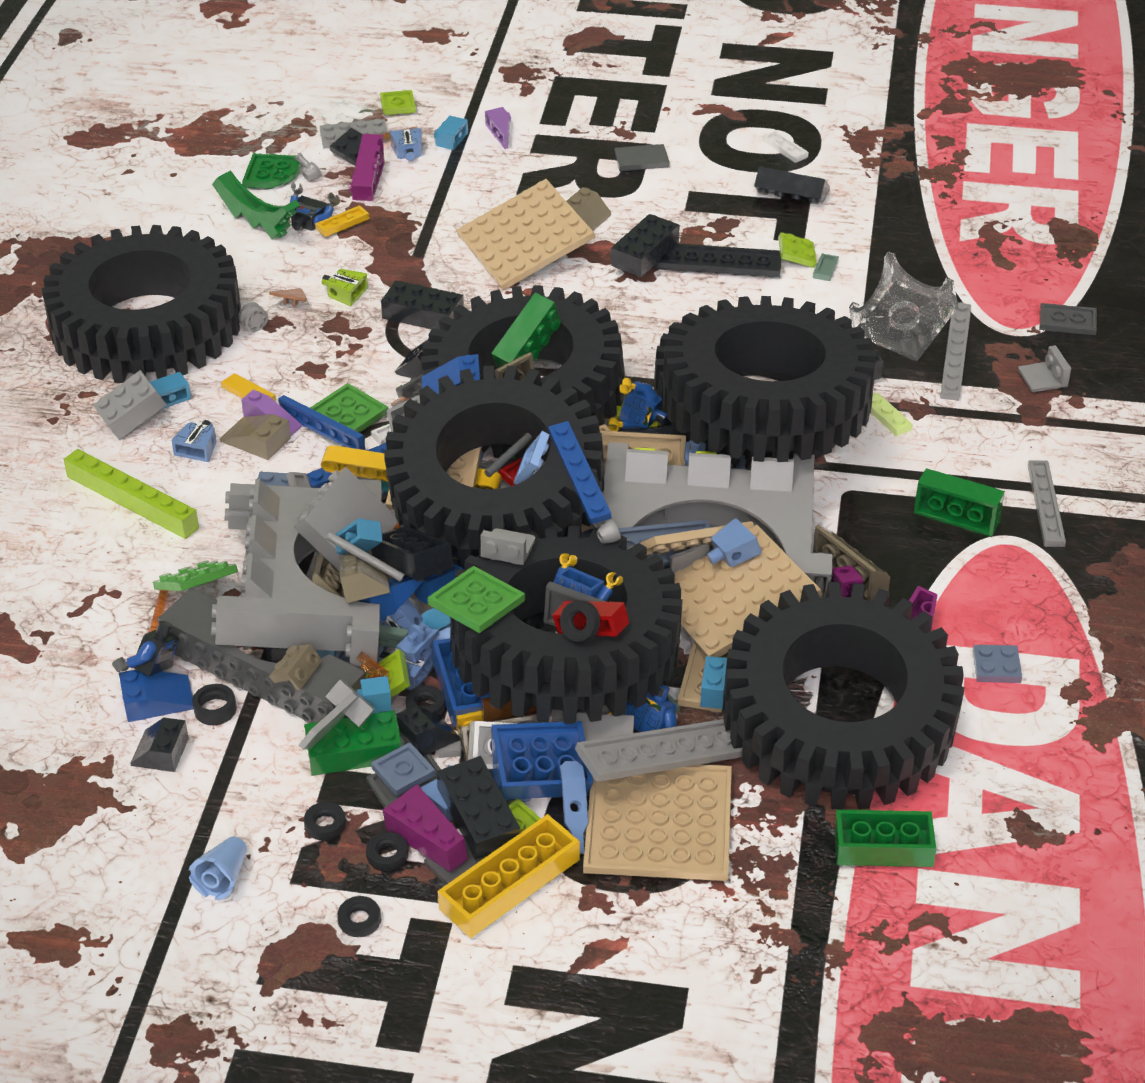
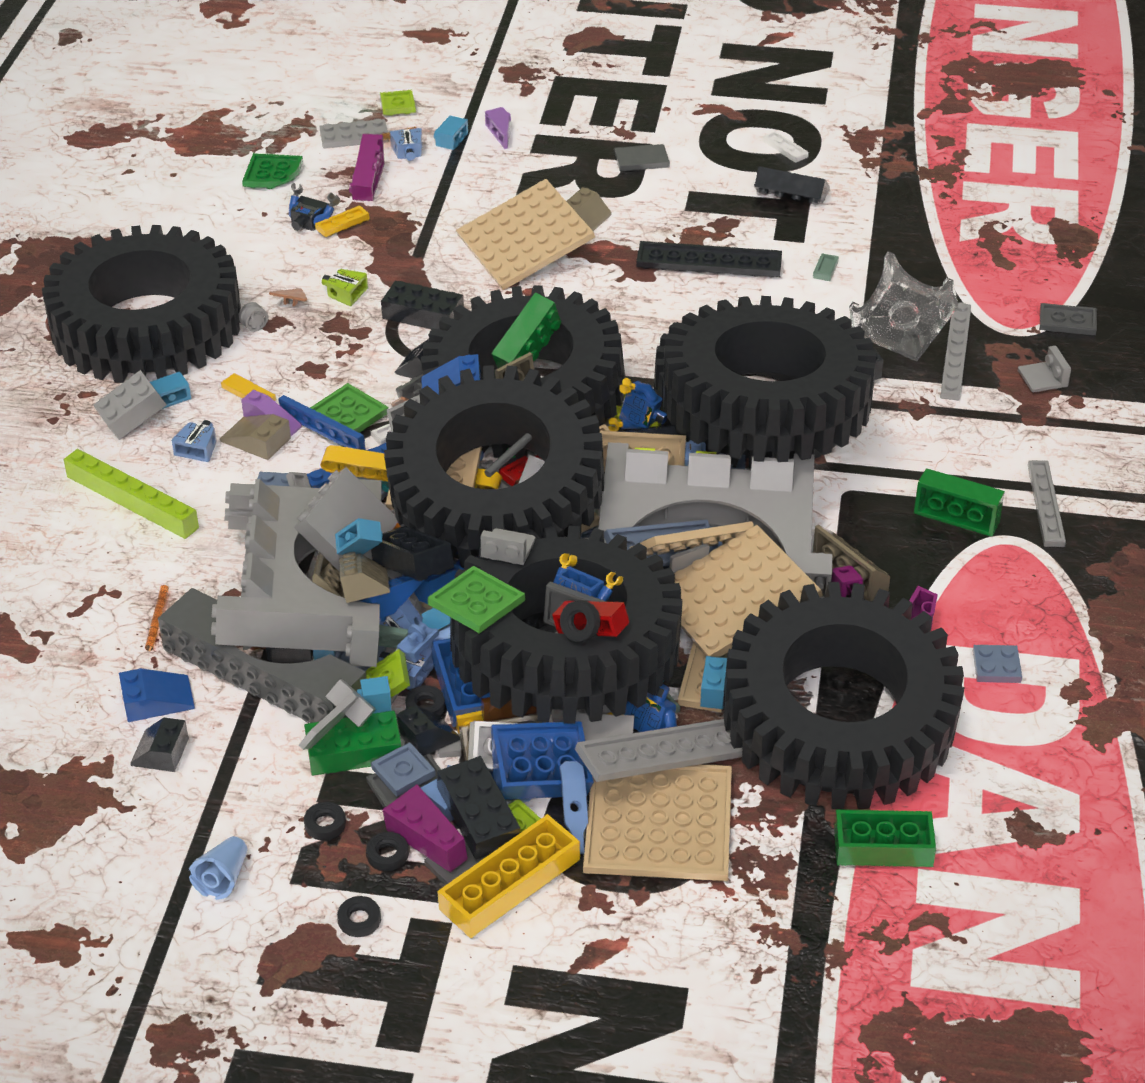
torso [112,621,179,676] -> none
bright green plate [152,560,238,591] -> none
black tyre [192,683,237,725] -> none
green arch [212,170,300,239] -> none
dark tan bracket [269,644,322,690] -> none
light grey bar [295,153,322,181] -> none
light grey bar [326,532,405,582] -> none
black plate [329,127,362,166] -> none
clear orange bracket [356,651,389,679] -> none
light blue plate [513,431,549,484] -> none
blue plate [548,421,611,524] -> none
light grey bar [594,520,621,543] -> none
black brick [611,214,680,277] -> none
medium blue torso [706,518,762,567] -> none
lime plate [778,232,817,268] -> none
yellowish green plate [871,392,913,436] -> none

